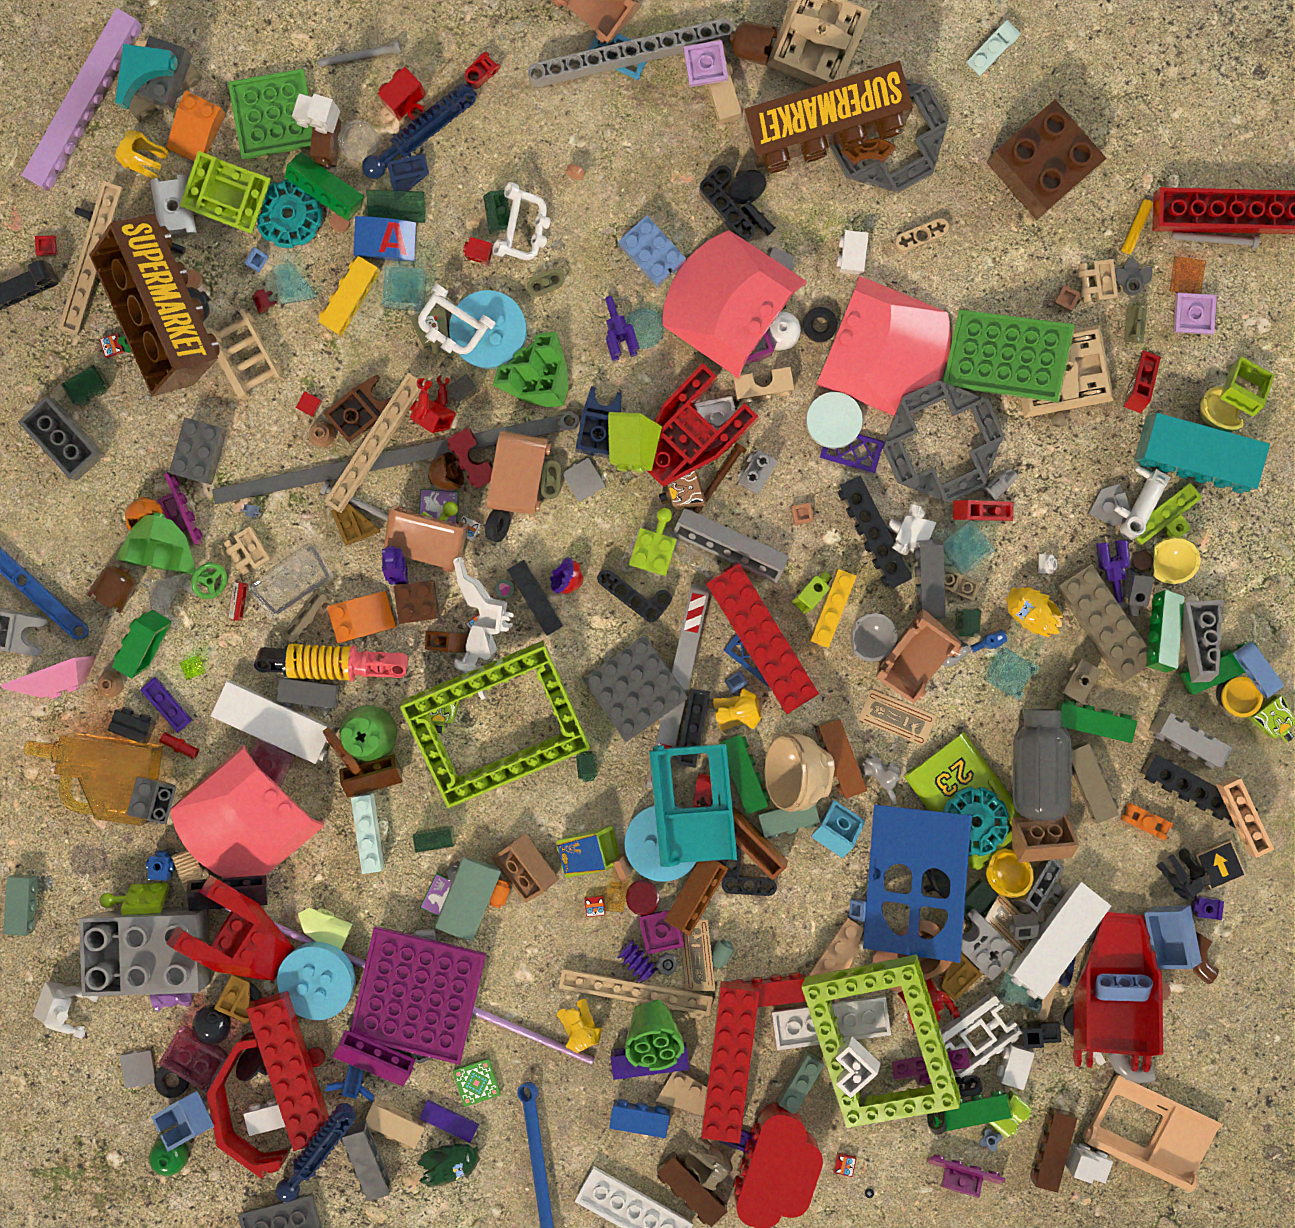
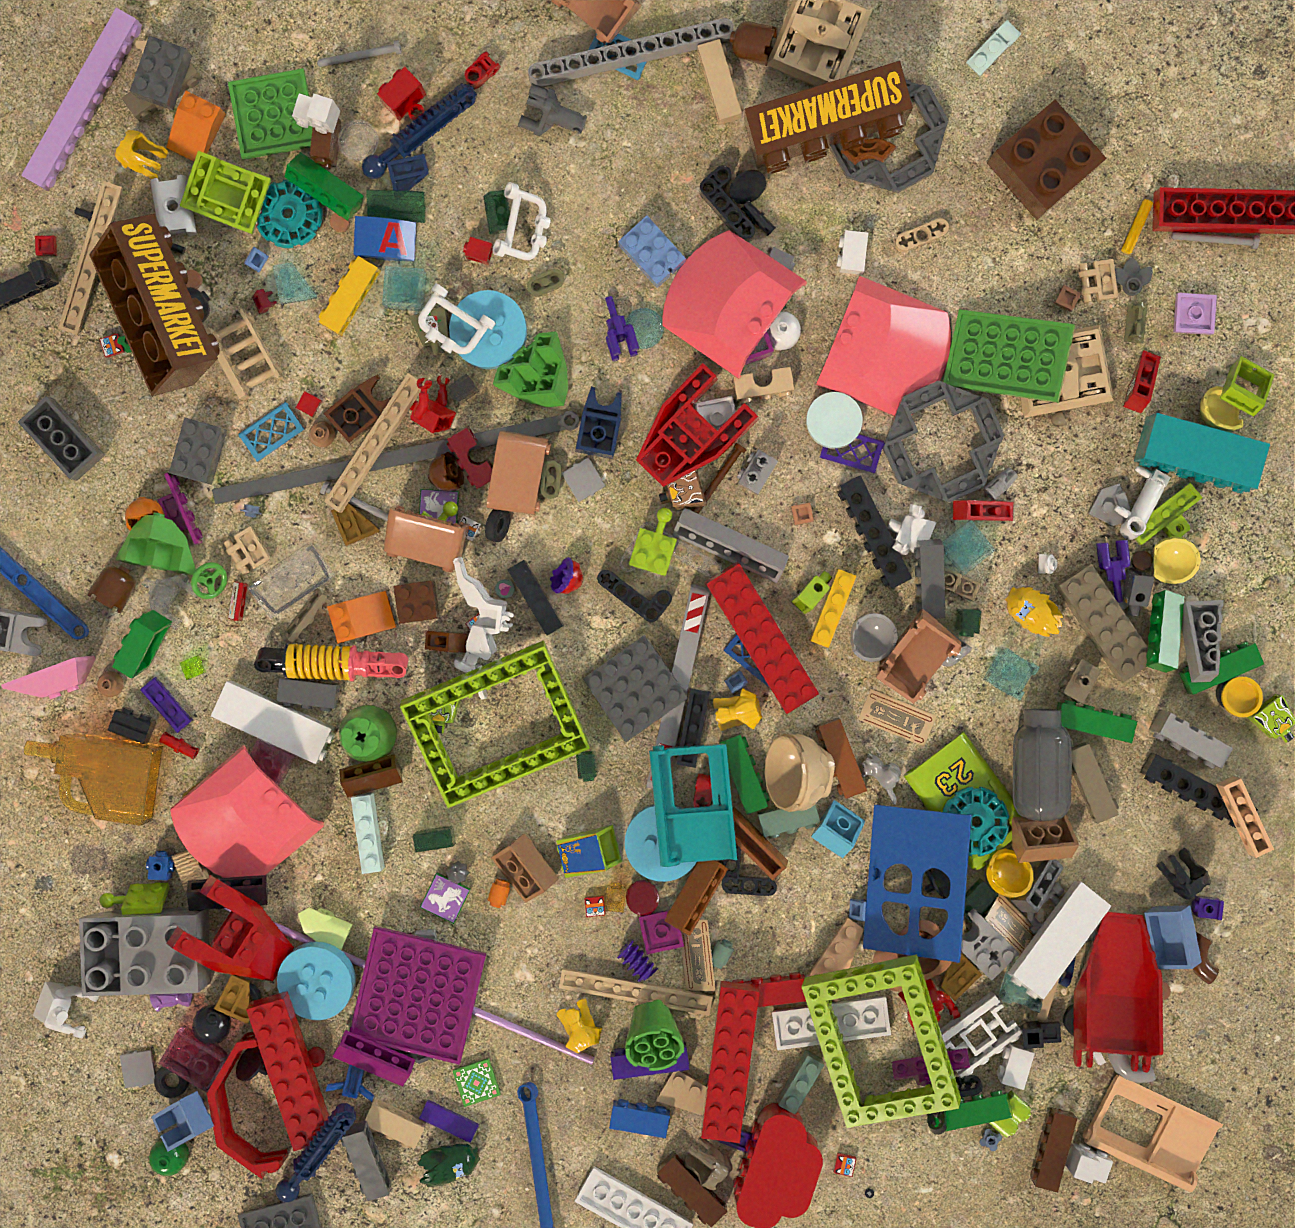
sand green brick [3,874,39,936] -> none
clear green brick [61,365,111,407] -> none
teal arch [115,44,178,110] -> none
dark grey brick [126,776,176,825] -> none
white brick [243,1098,285,1136] -> none
dark orange tile [323,727,361,774] -> none
dark purple piece [382,546,408,585] -> none
sand green slope [434,857,501,941] -> none
nougat tile [565,164,585,180] -> none
lime slope [608,412,662,473] -> none
nougat tile [613,853,634,880] -> none
dark grey piece [655,952,679,977] -> none
lavender plate [683,40,728,87] -> none
black tyre [803,307,838,342] -> none
white brick [835,1036,880,1098] -> none
magenta bracket [927,1154,1005,1198] -> none
blue piece [970,629,1007,653] -> none
dark grey brick [1008,910,1039,940] -> none
medium blue beam [1093,974,1153,1001] -> none
orange plate [1120,802,1173,841] -> none
clear orange piece [1169,256,1206,294] -> none
black tile [1194,839,1246,890] -> none
medium blue beam [1233,641,1284,698] -> none
none -> dark azure window [238,402,305,462]
none -> dark grey wheel [517,83,587,137]

